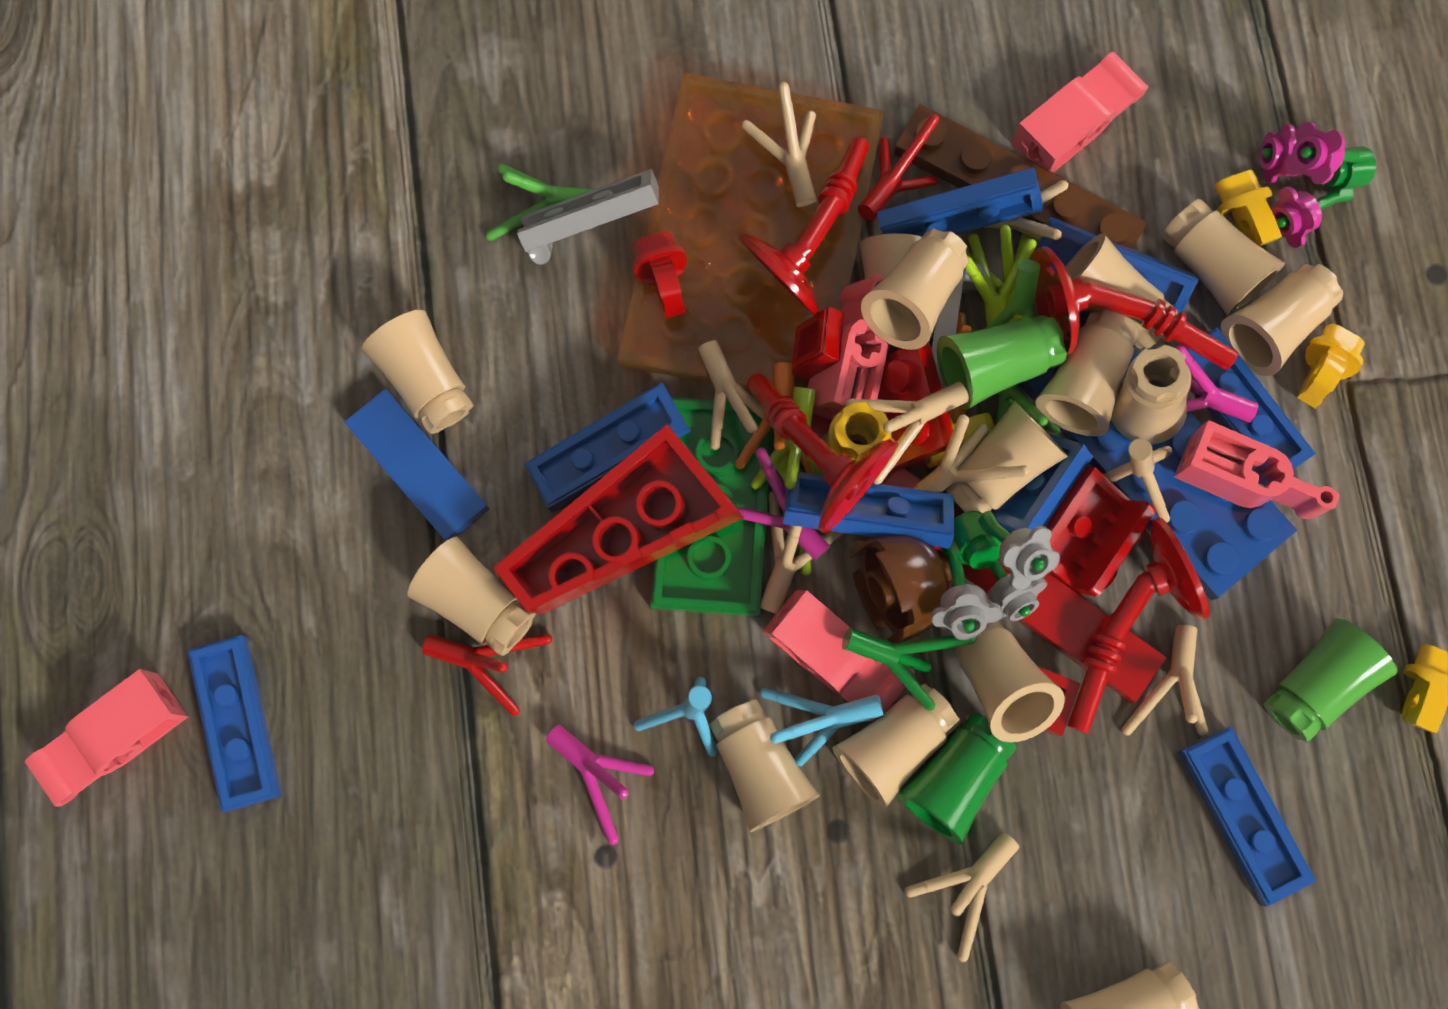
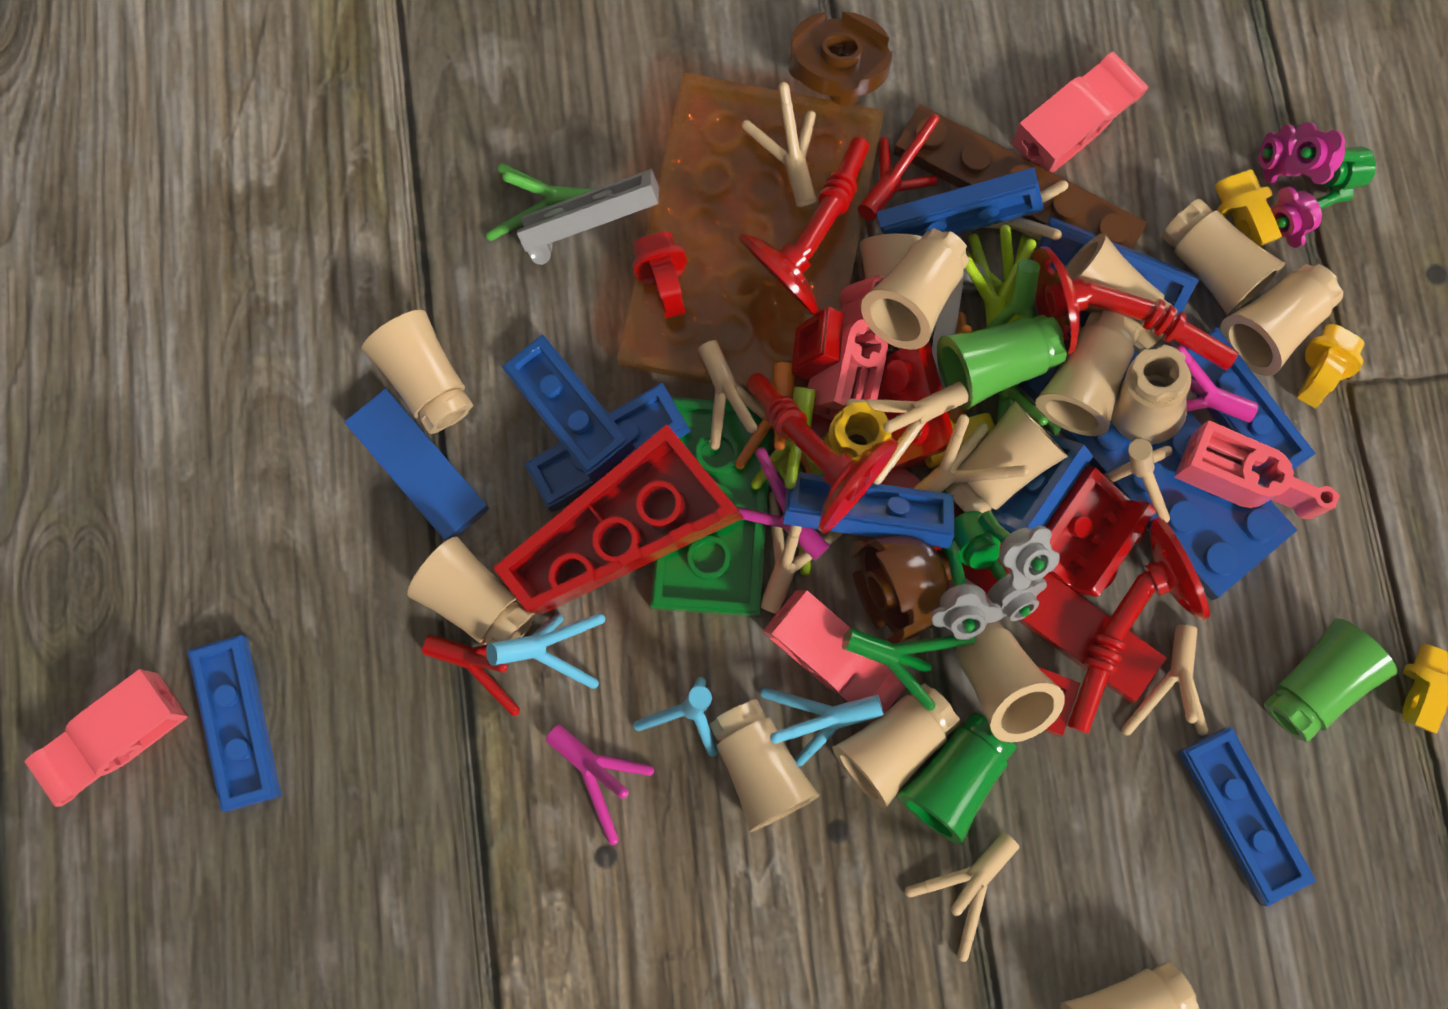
none -> medium azure plant [486,613,605,689]
none -> blue tile [502,334,636,482]
none -> reddish brown plate [789,12,892,106]

